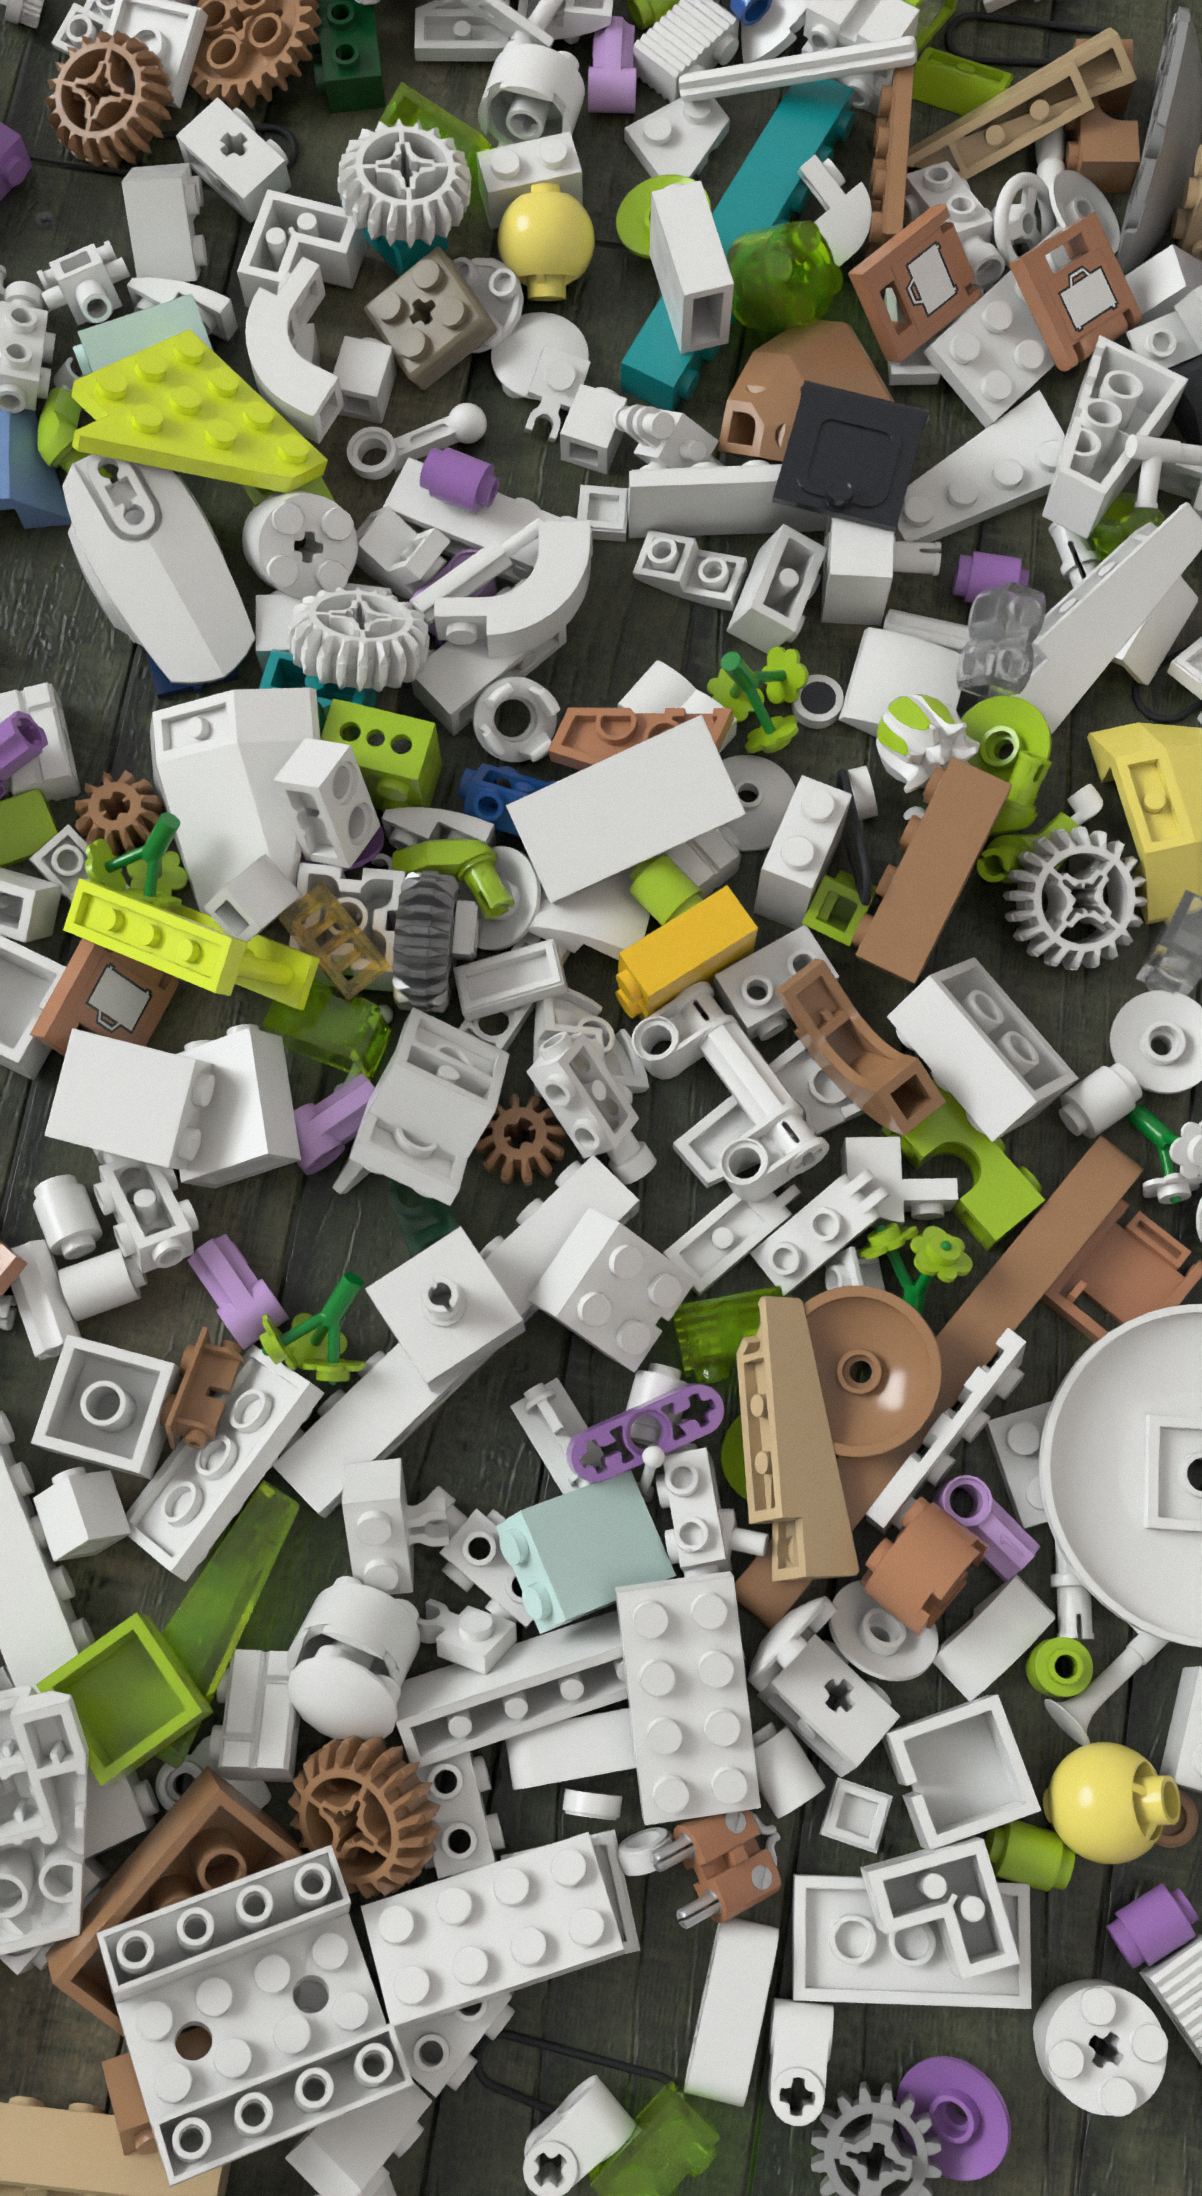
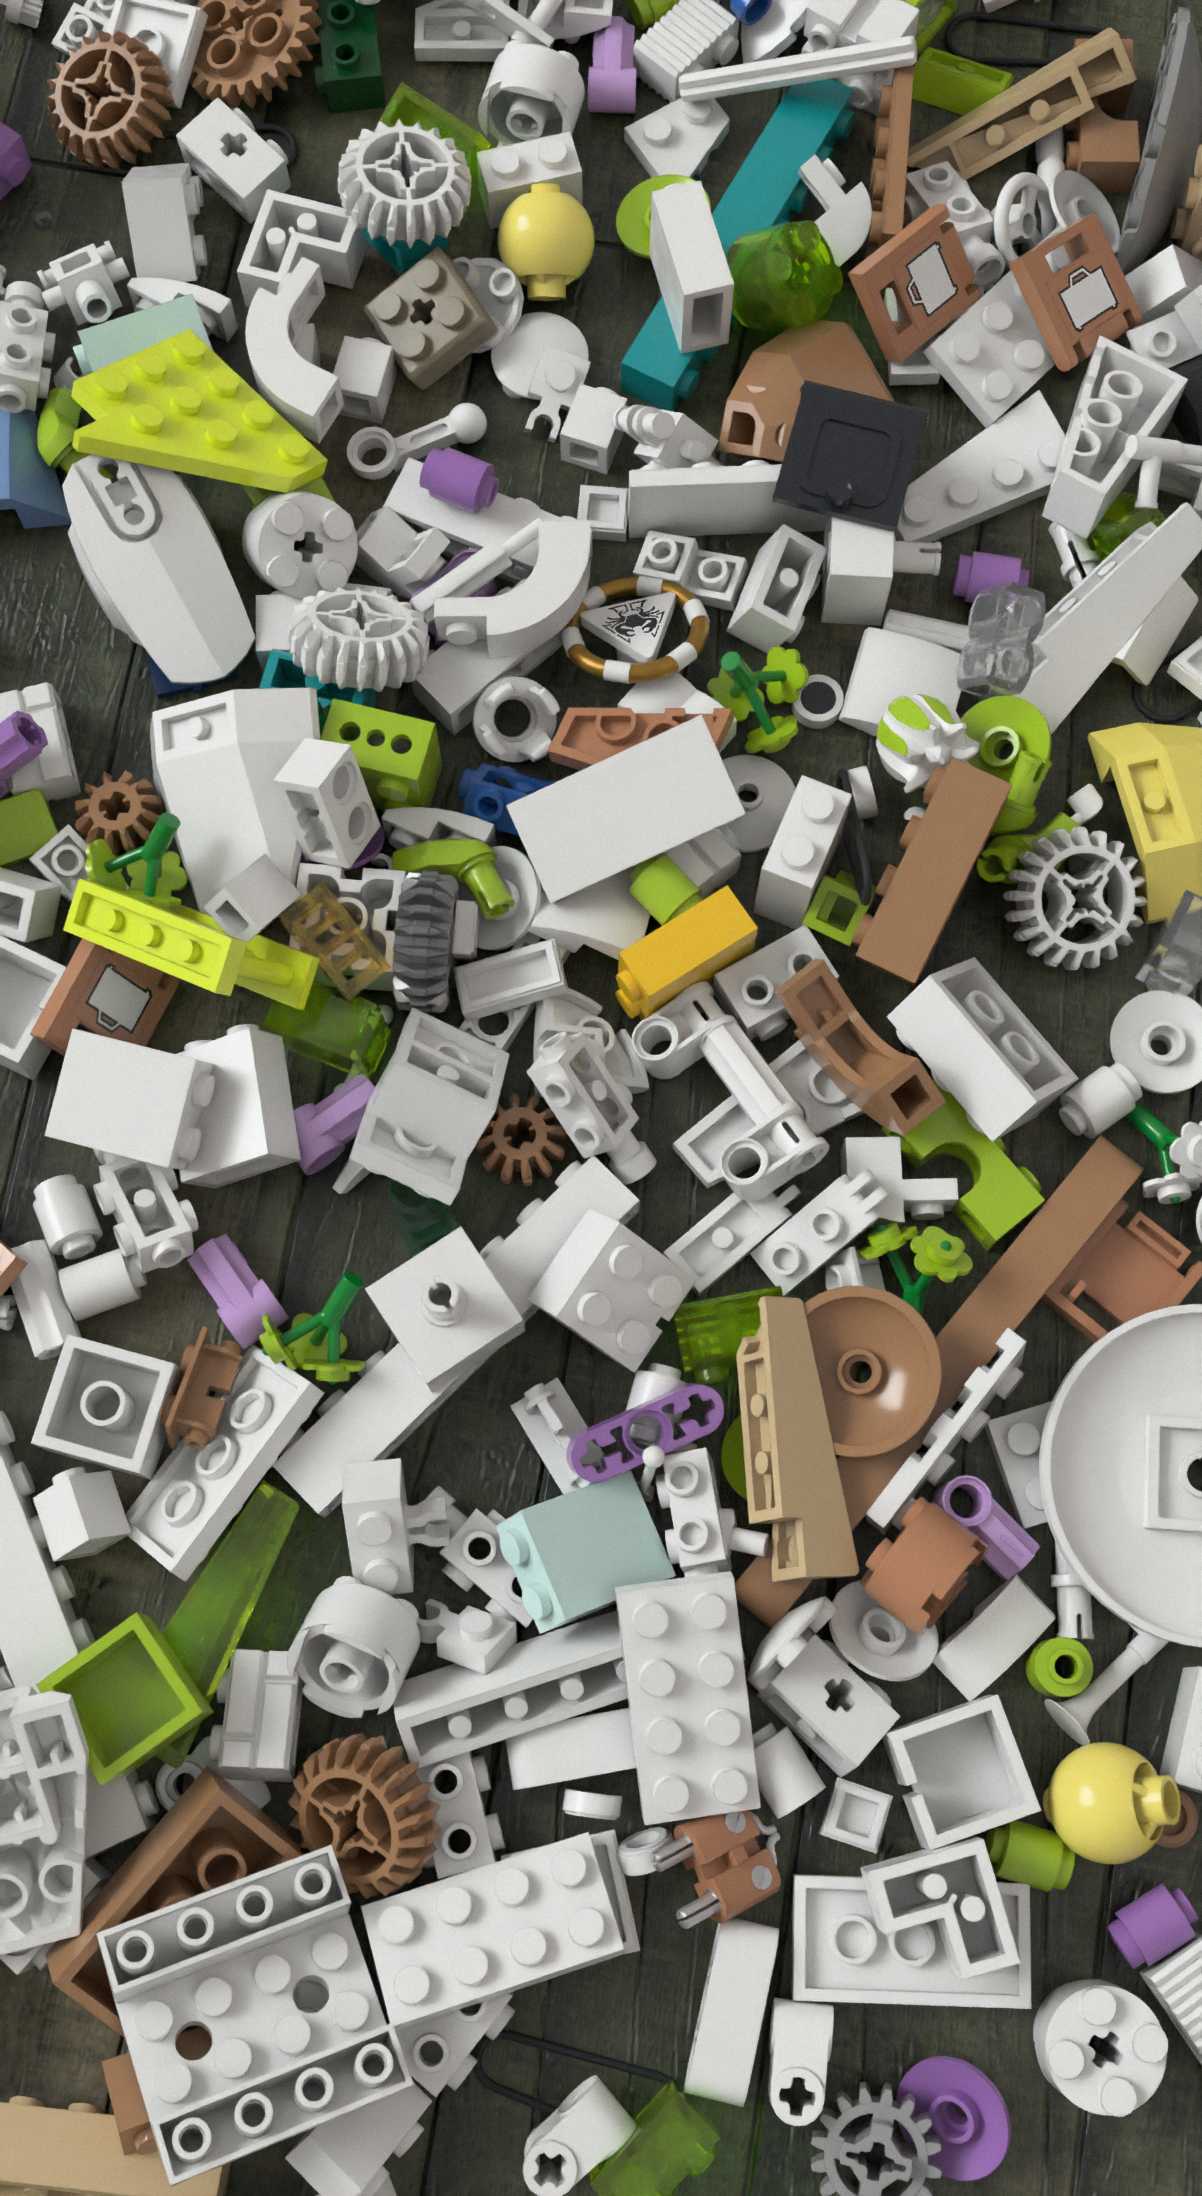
white dish [287,1645,401,1741] -> none
none -> piece [560,576,710,684]

